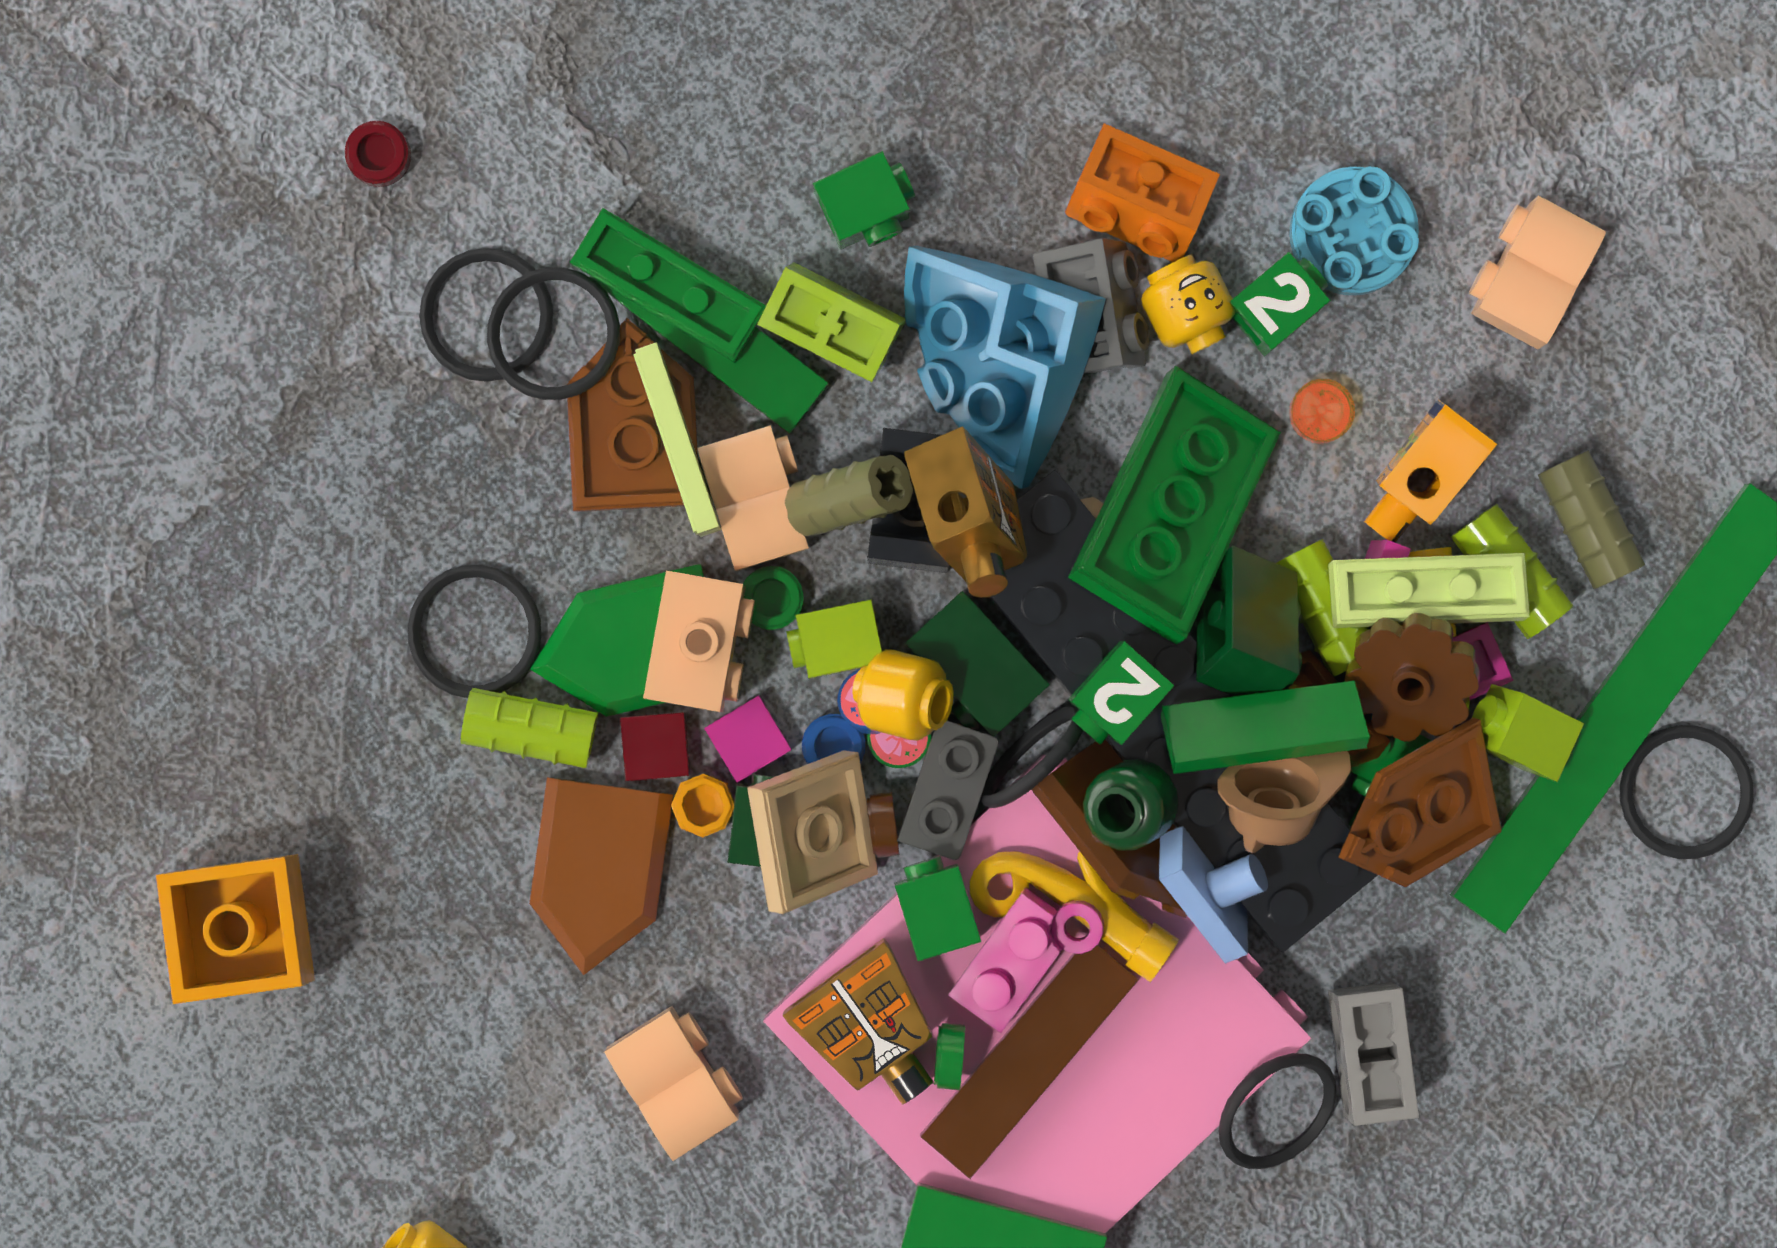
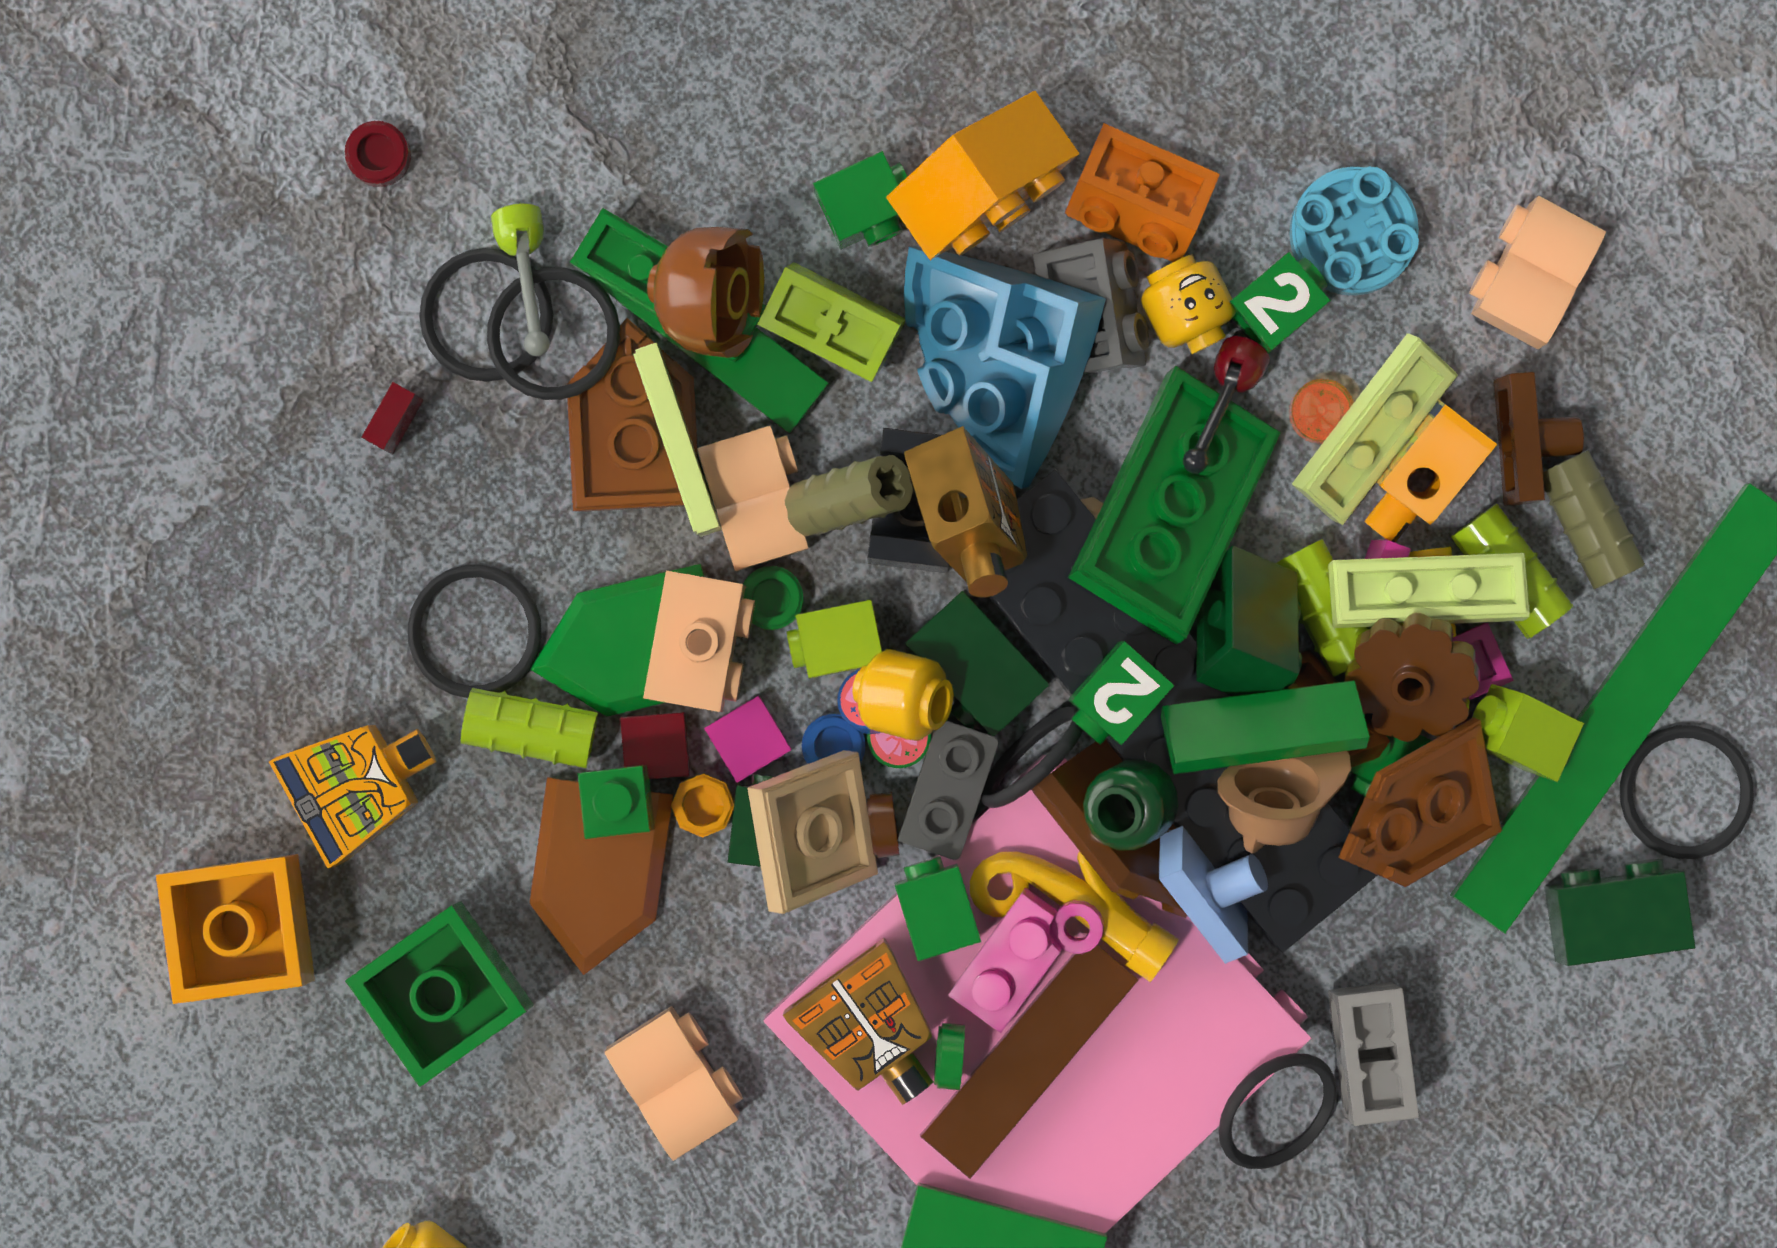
none -> torso [269,725,436,869]
none -> green brick [345,901,534,1087]
none -> dark red tile [361,382,424,455]
none -> hinge [491,203,550,356]
none -> green brick [577,765,655,839]
none -> dark orange cylinder [647,227,765,358]
none -> light orange brick [886,90,1080,260]
none -> hinge [1183,336,1270,474]
none -> yellowish green tile [1292,333,1458,525]
none -> reddish brown tile [1494,372,1584,506]
none -> dark green brick [1544,859,1696,966]

